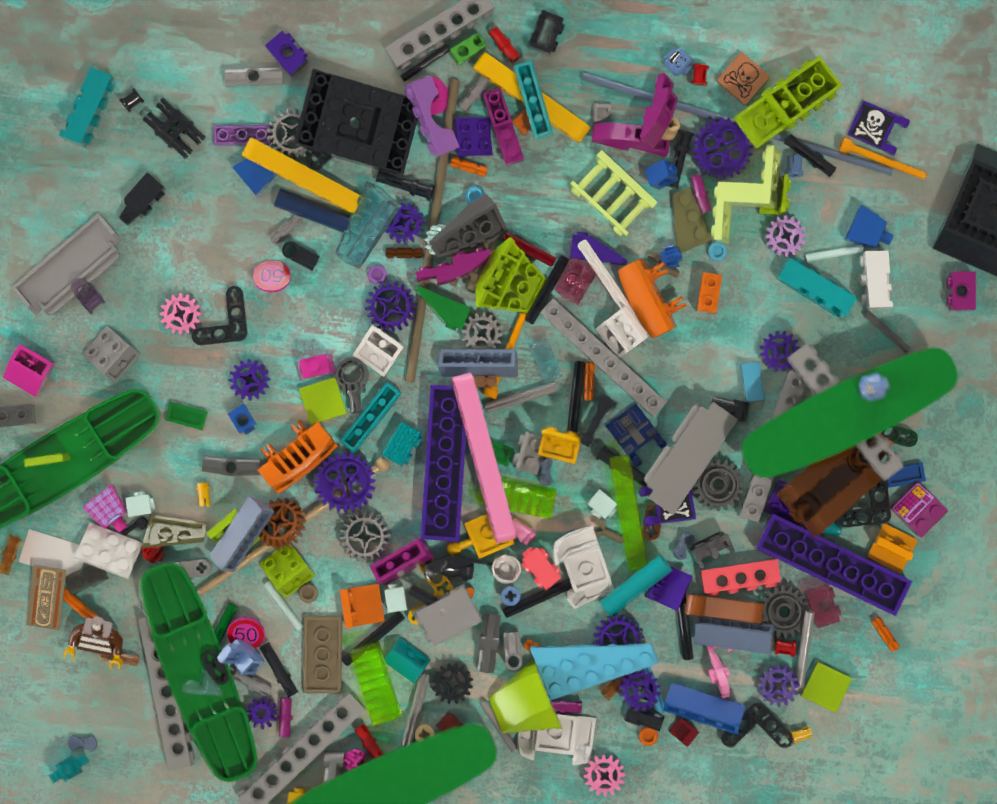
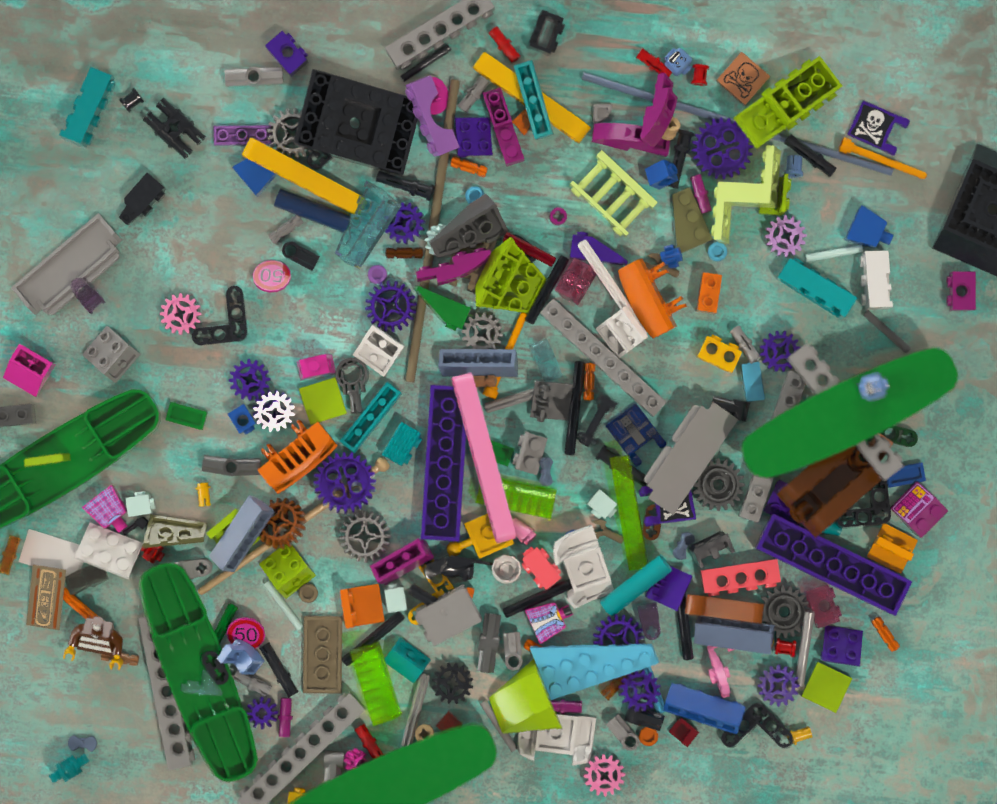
bright green leg [449,33,488,67] -> none
medium blue bush [501,586,520,606] -> none
yellow bracket [538,427,581,465] -> none
none -> gear [252,389,294,432]
none -> torso [525,602,573,644]
none -> dark grey hinge [530,381,573,422]
none -> magenta bush [549,208,567,226]
none -> light grey piece [606,714,639,751]
none -> red pin [636,48,672,77]
none -> clear purple piece [637,602,661,640]
none -> yellow brick [696,334,742,373]
none -> light grey pin [730,325,761,364]
none -> dark purple hinge [820,625,863,667]

